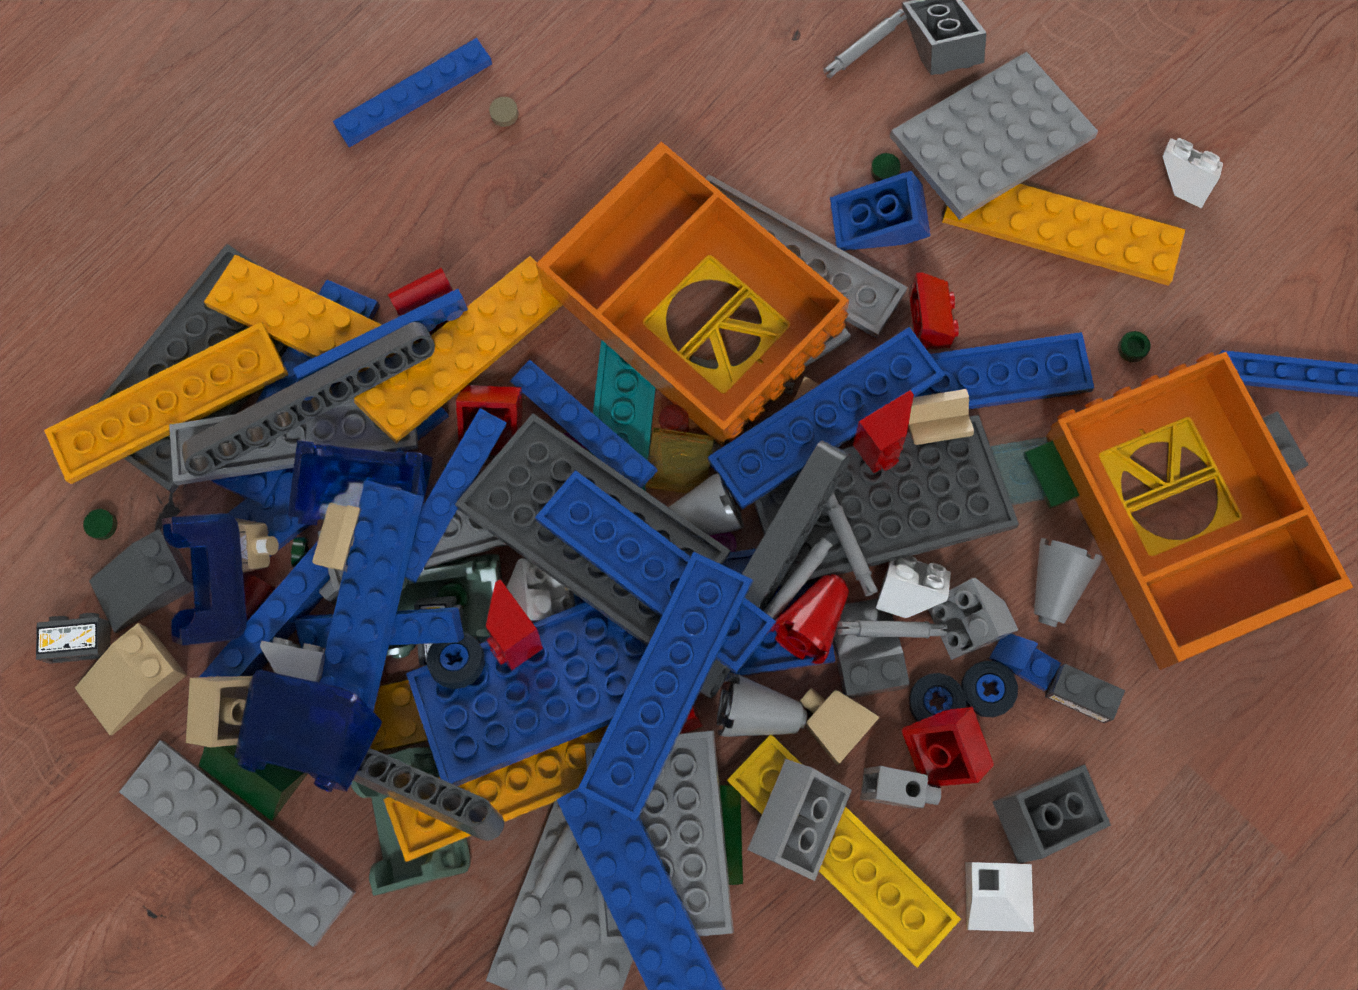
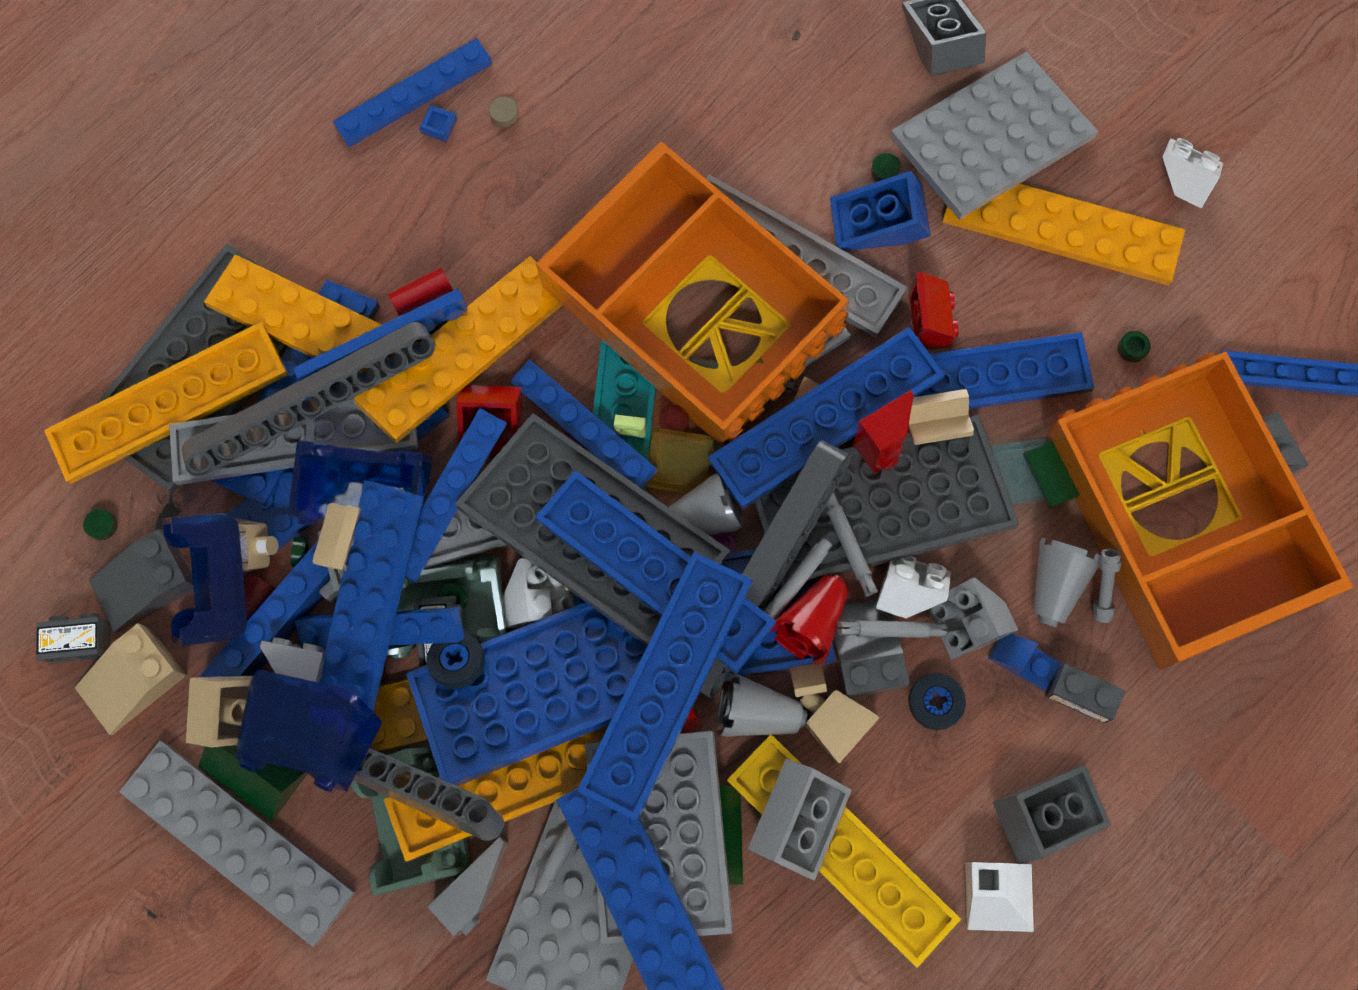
red slope [486,579,543,670] -> none
light grey piece [823,9,907,79] -> none
light grey torso [860,766,941,809] -> none
red slope [901,707,994,786] -> none
black bush [961,661,1018,718] -> none
none -> blue tile [419,105,458,142]
none -> light grey slope [428,837,508,936]
none -> yellowish green tile [614,414,647,438]
none -> tan tile [790,663,827,697]
none -> light grey bar [1093,549,1122,623]

